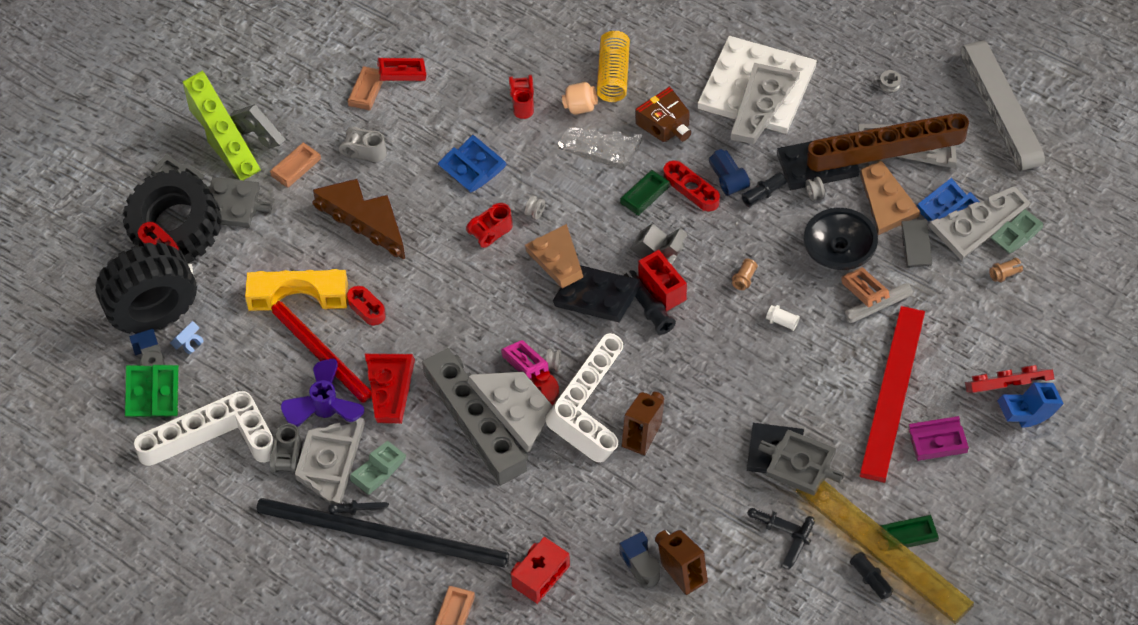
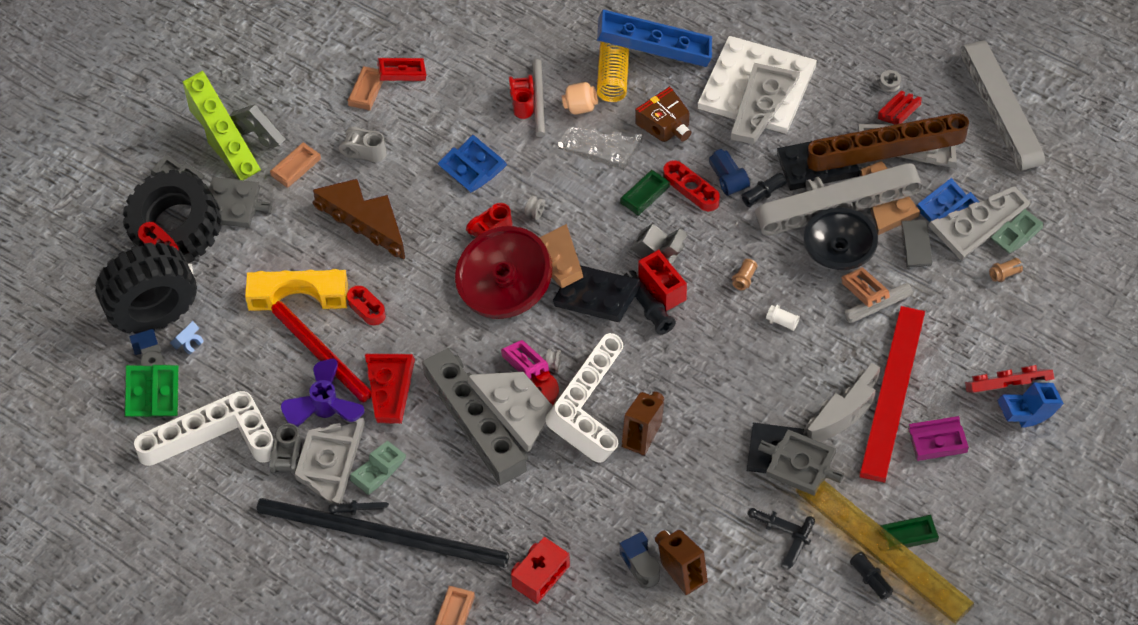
none -> dark red dish [455,226,553,319]
none -> light grey bar [532,59,545,137]
none -> blue piece [597,9,712,67]
none -> light grey beam [755,163,923,236]
none -> light grey slope [805,363,880,442]
none -> red tile [878,91,922,125]

